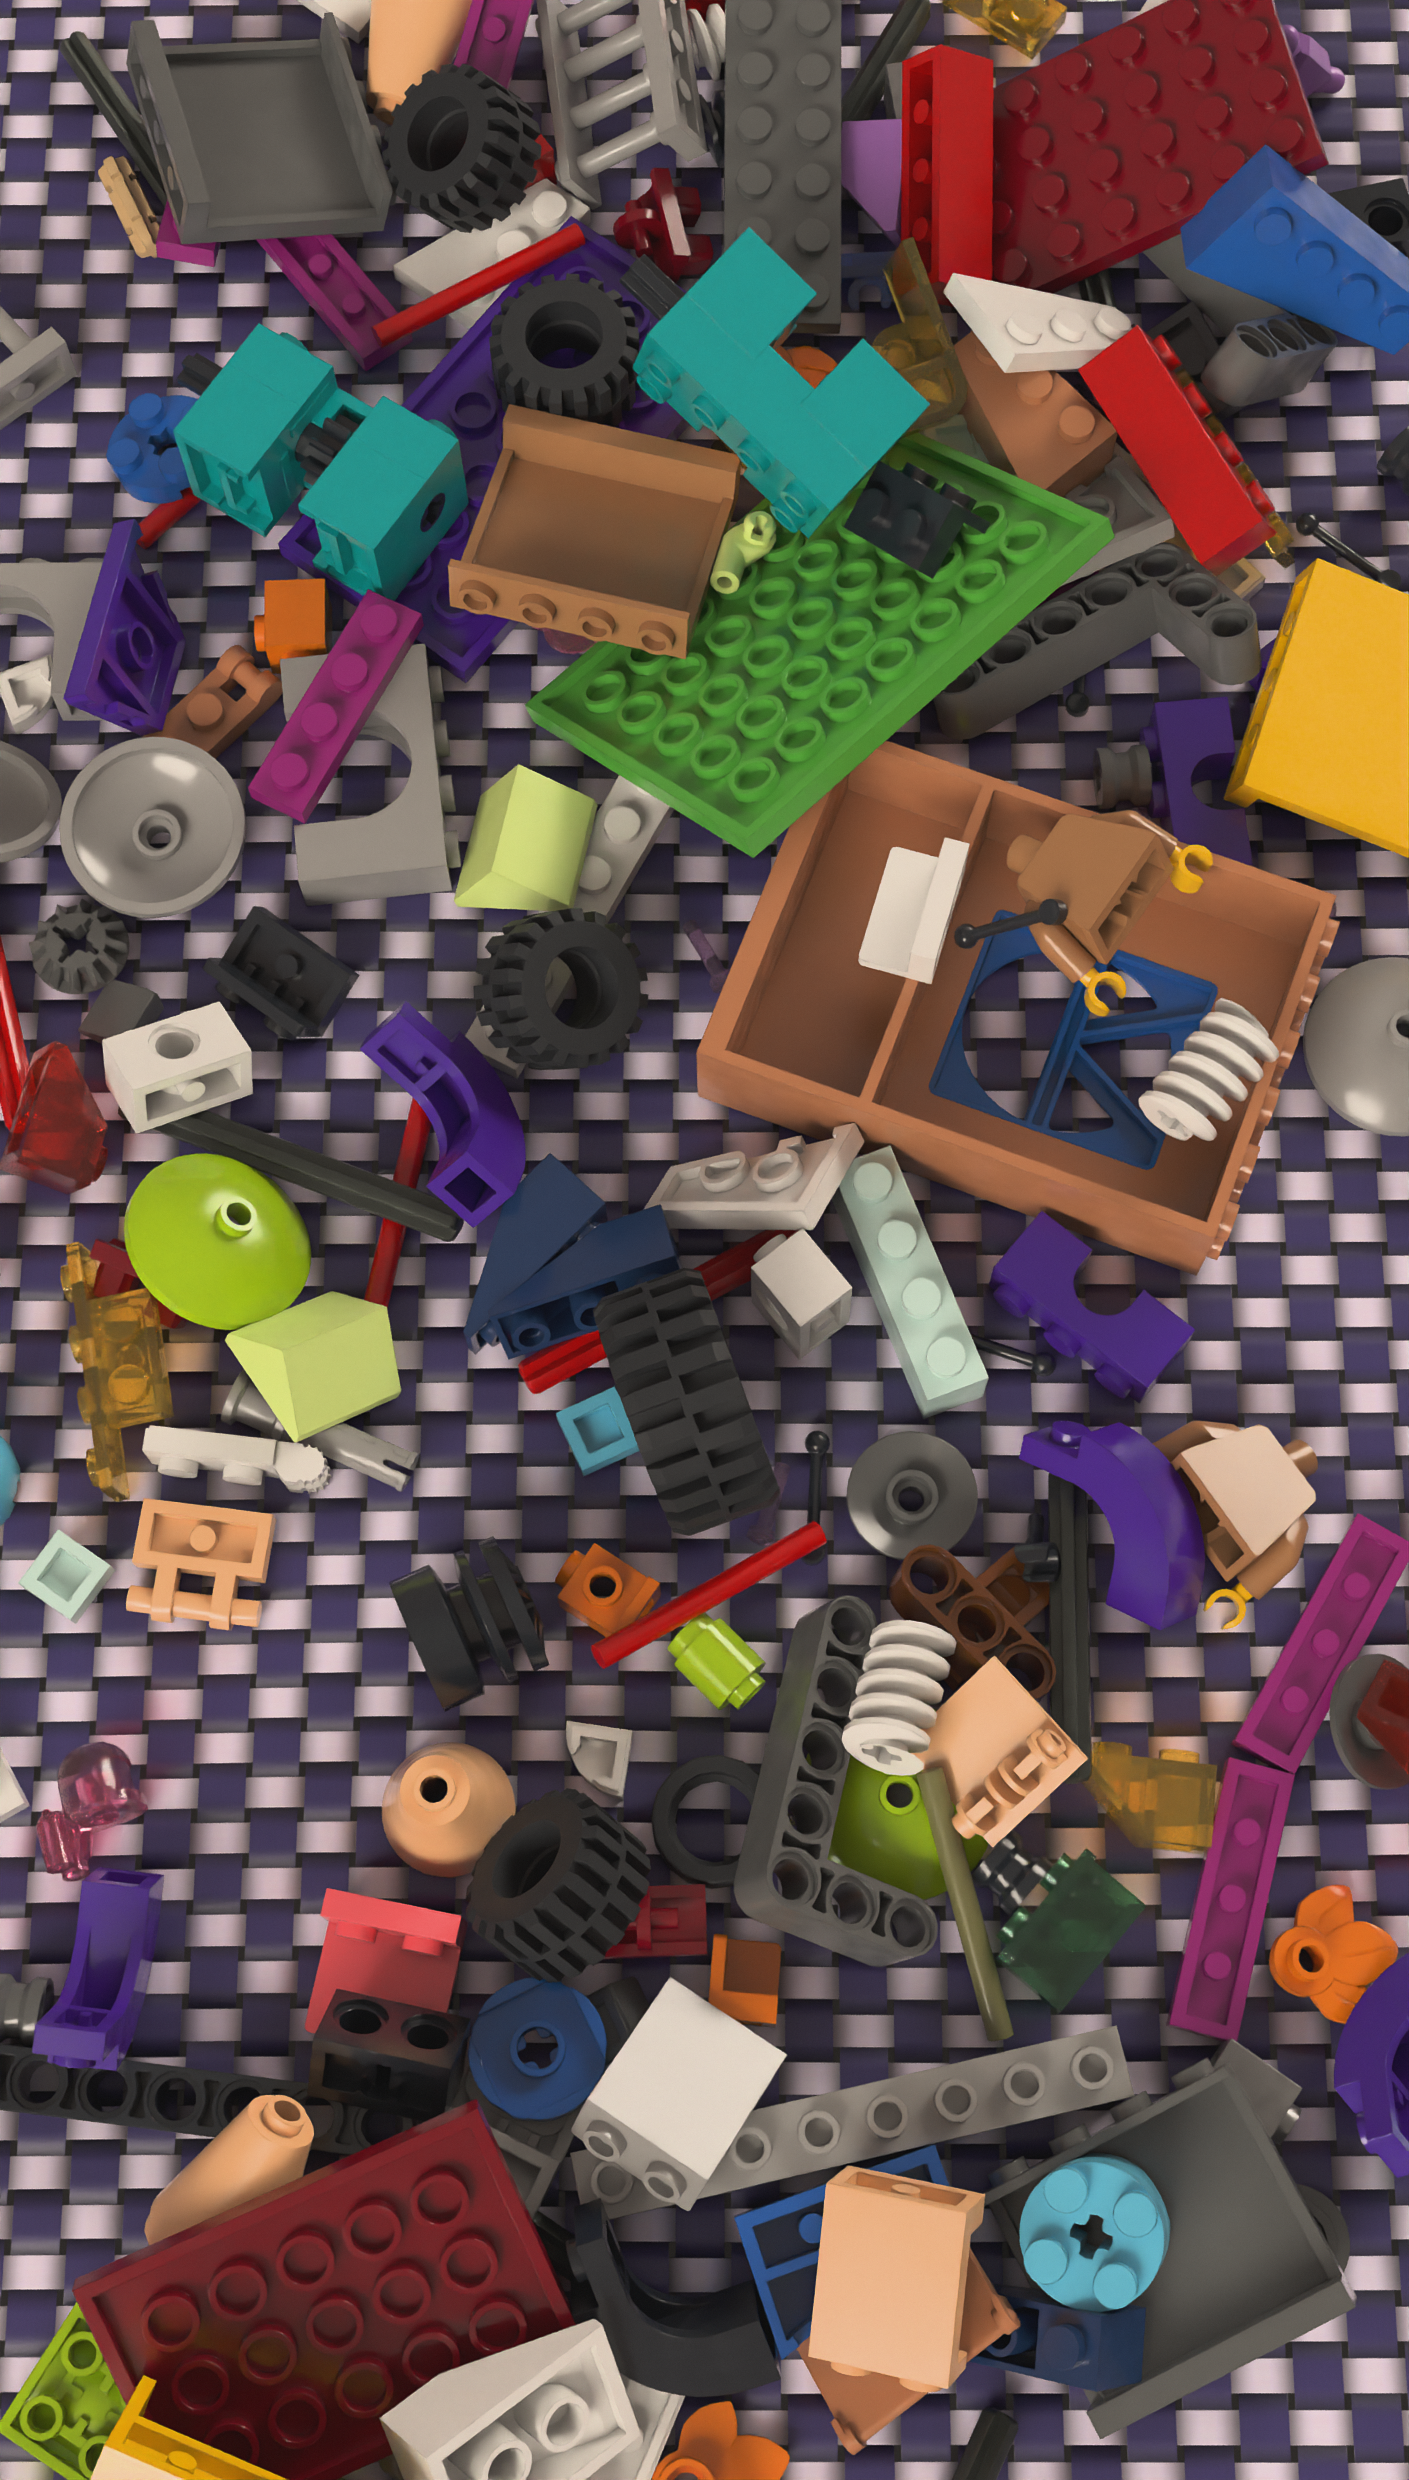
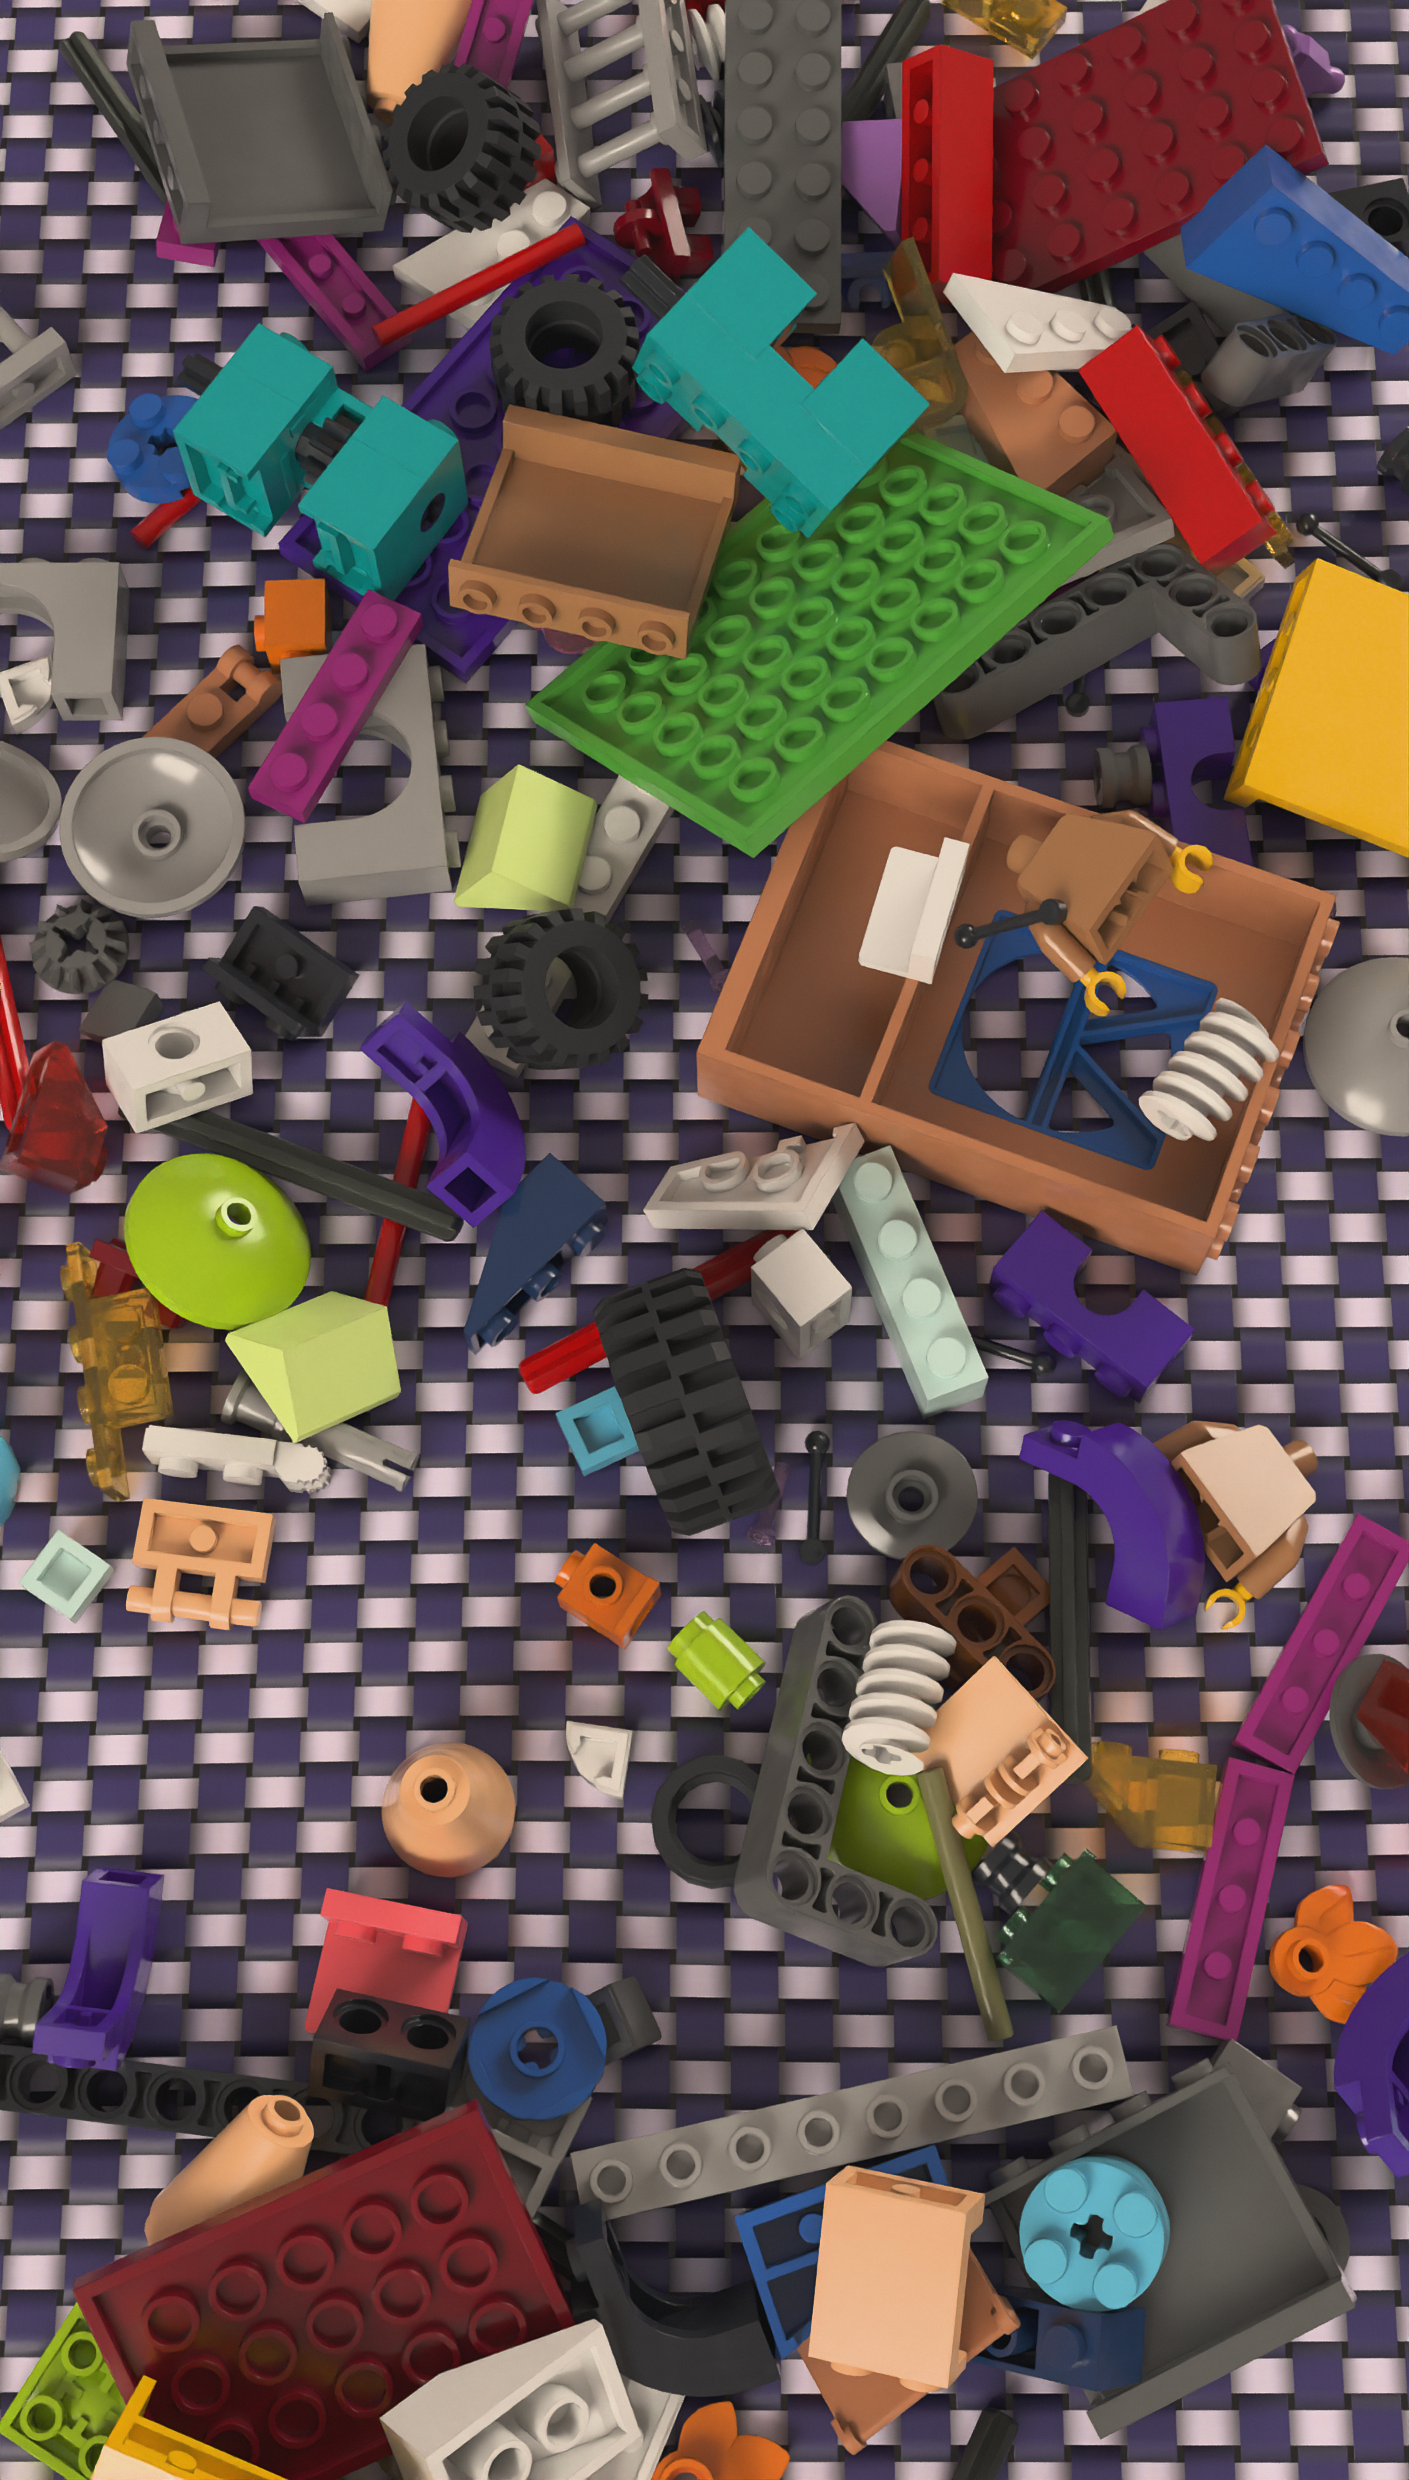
clear pink piece [36,1742,148,1882] -> none
dark purple wing [63,519,186,736] -> none
tan axle [98,156,160,258] -> none
black wheel [389,1536,550,1712] -> none
black tyre [465,1788,651,1983] -> none
dark blue slope [488,1204,683,1360] -> none
panel [571,1977,787,2211] -> none
red bar [591,1521,827,1669] -> none
dark red hips [603,1884,708,1959] -> none
orange panel [708,1934,781,2028] -> none
yellowish green arm [710,511,776,594] -> none
black bracket [844,461,991,579] -> none
black hand [1014,1513,1061,1582] -> none

